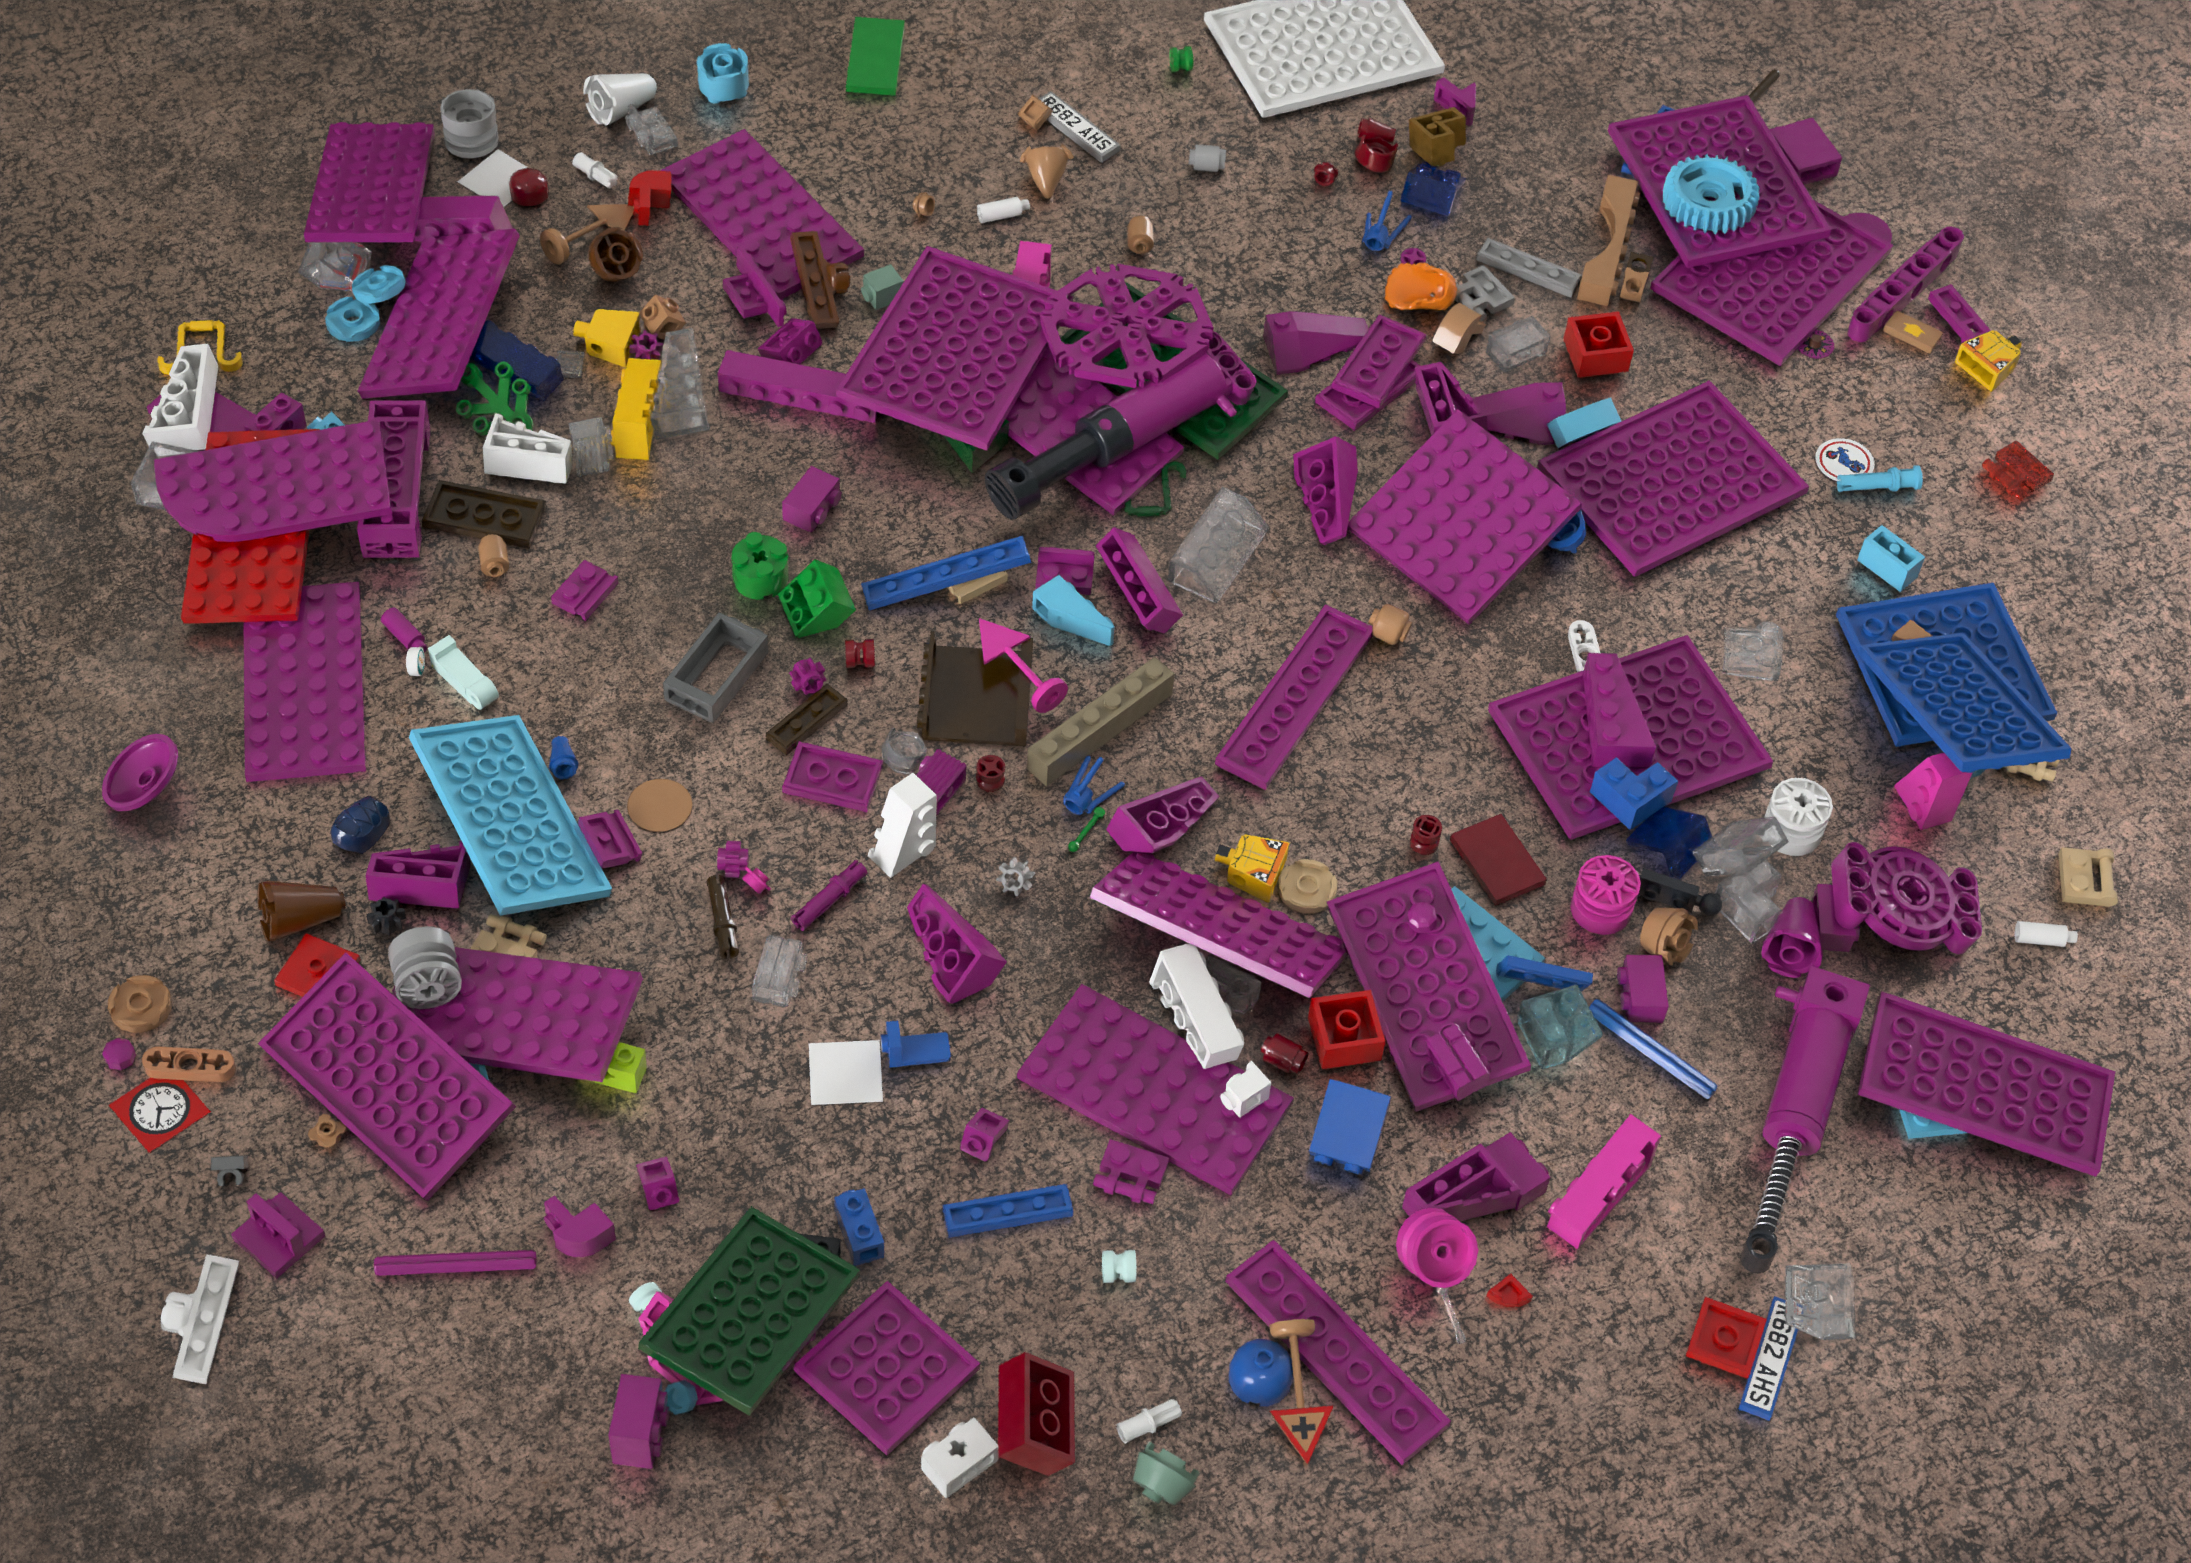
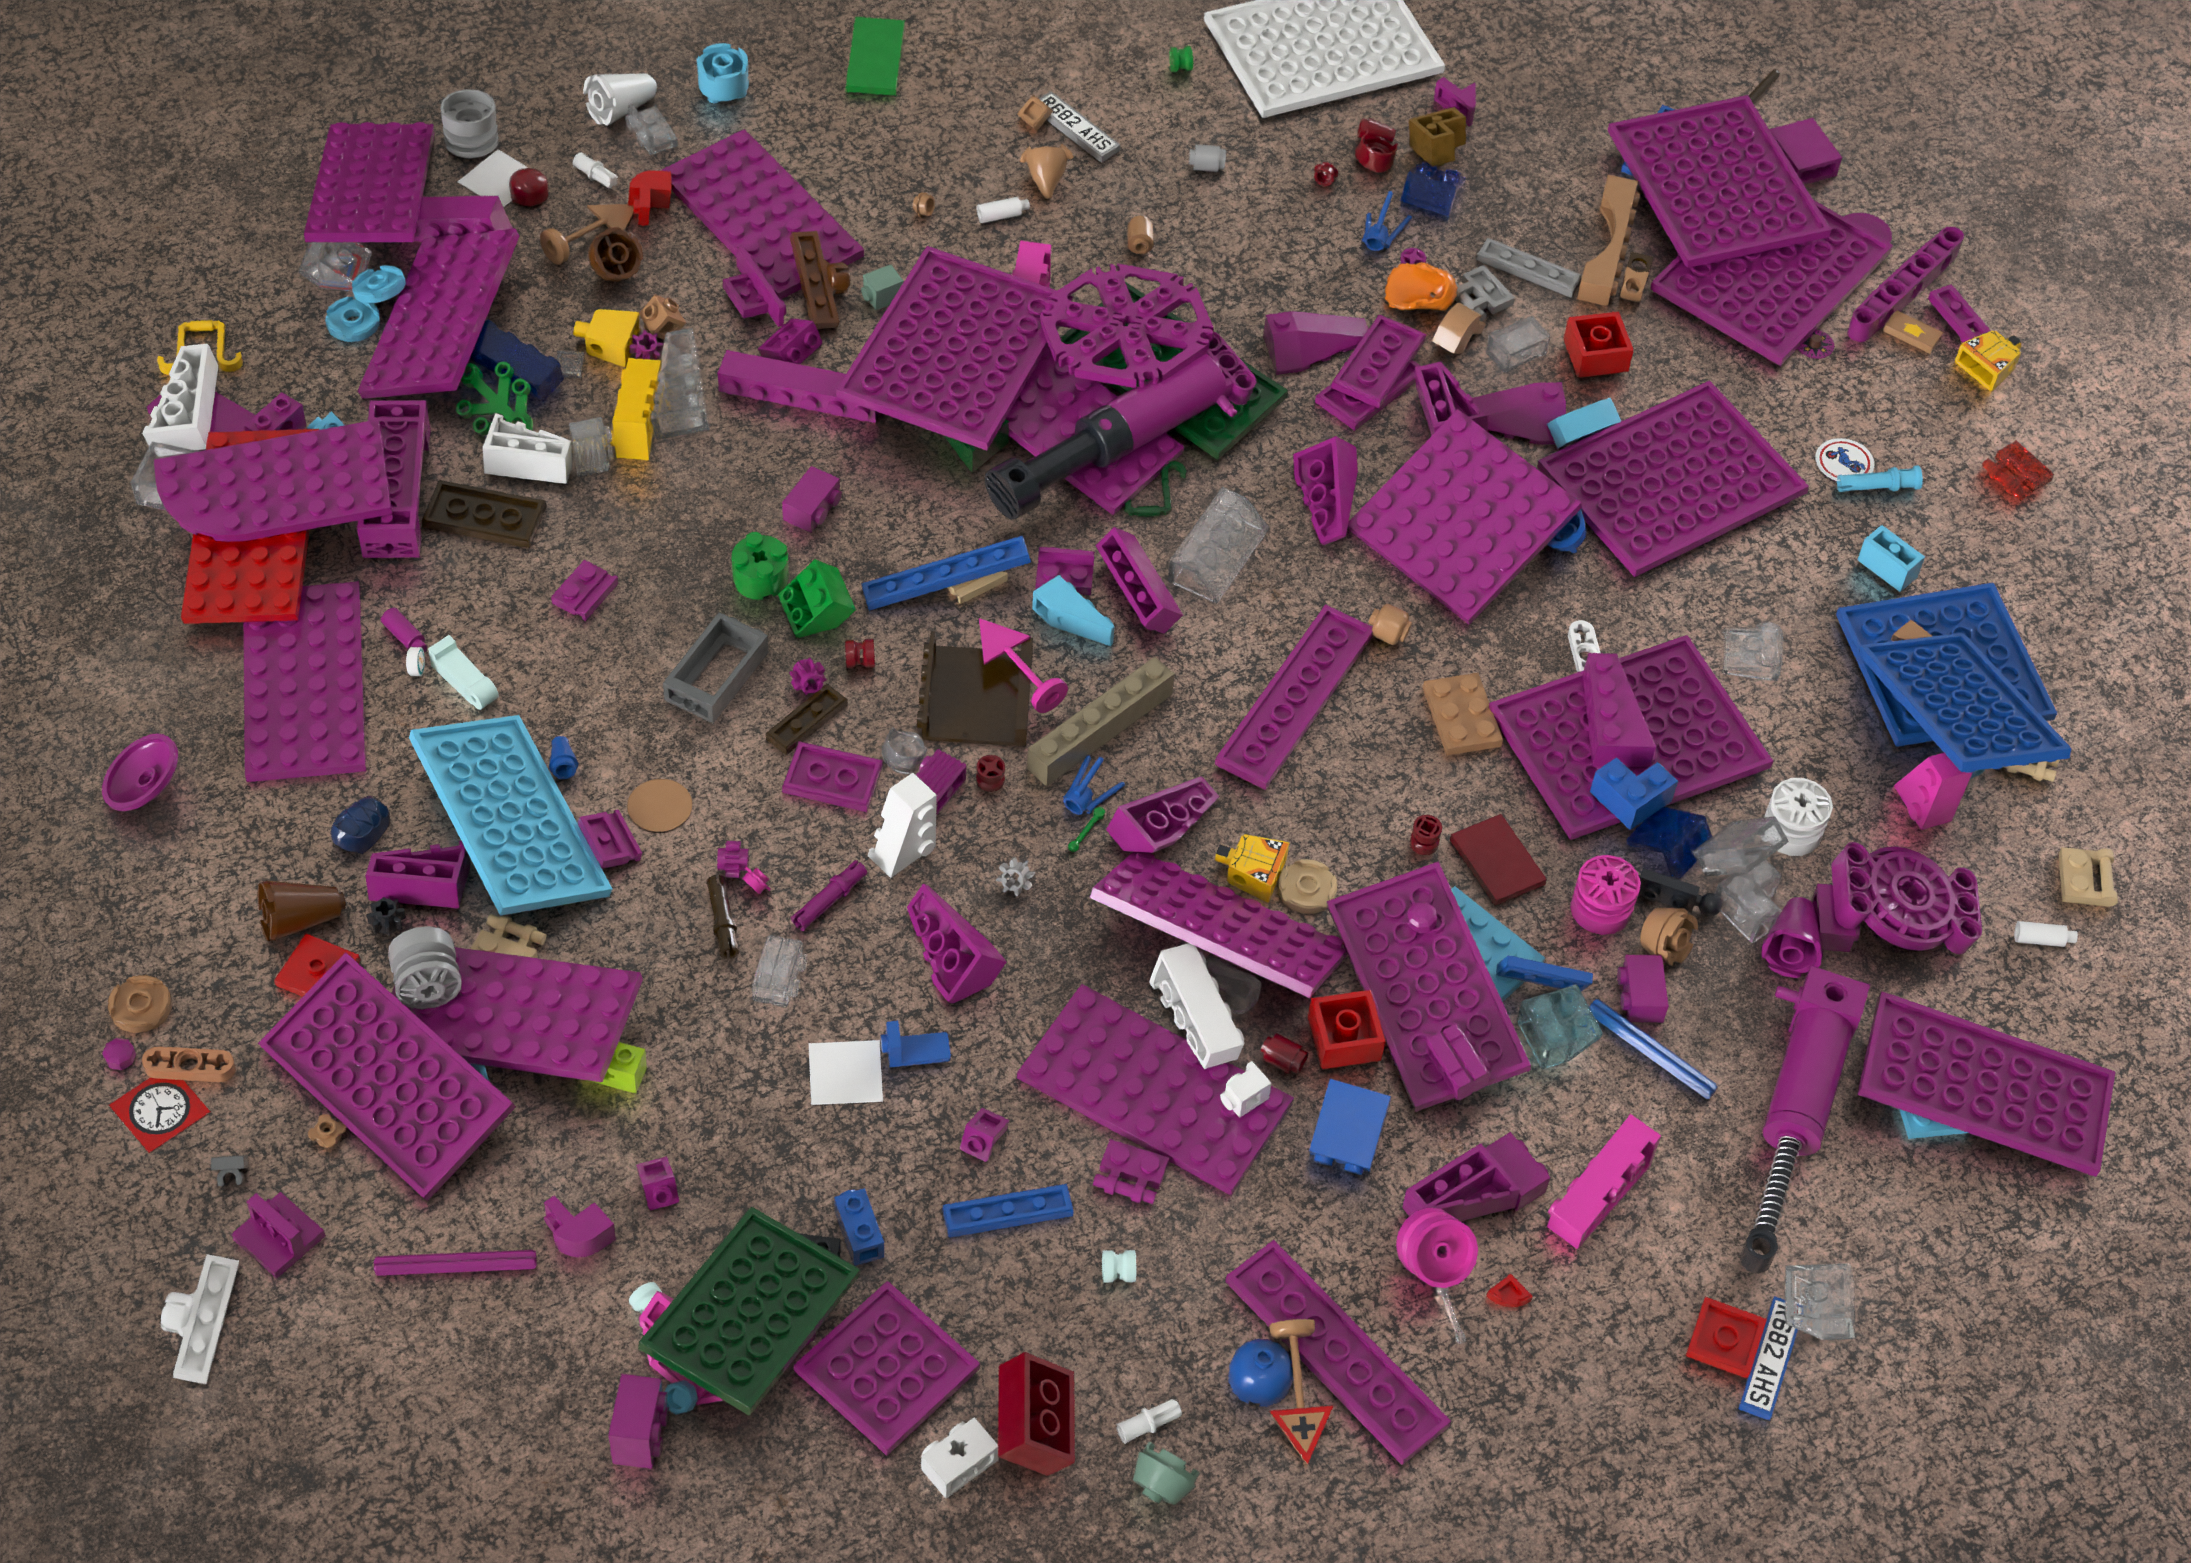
medium nougat brick [478,534,509,577] -> none
medium azure gear [1663,154,1759,234] -> none
none -> medium nougat plate [1423,673,1503,756]

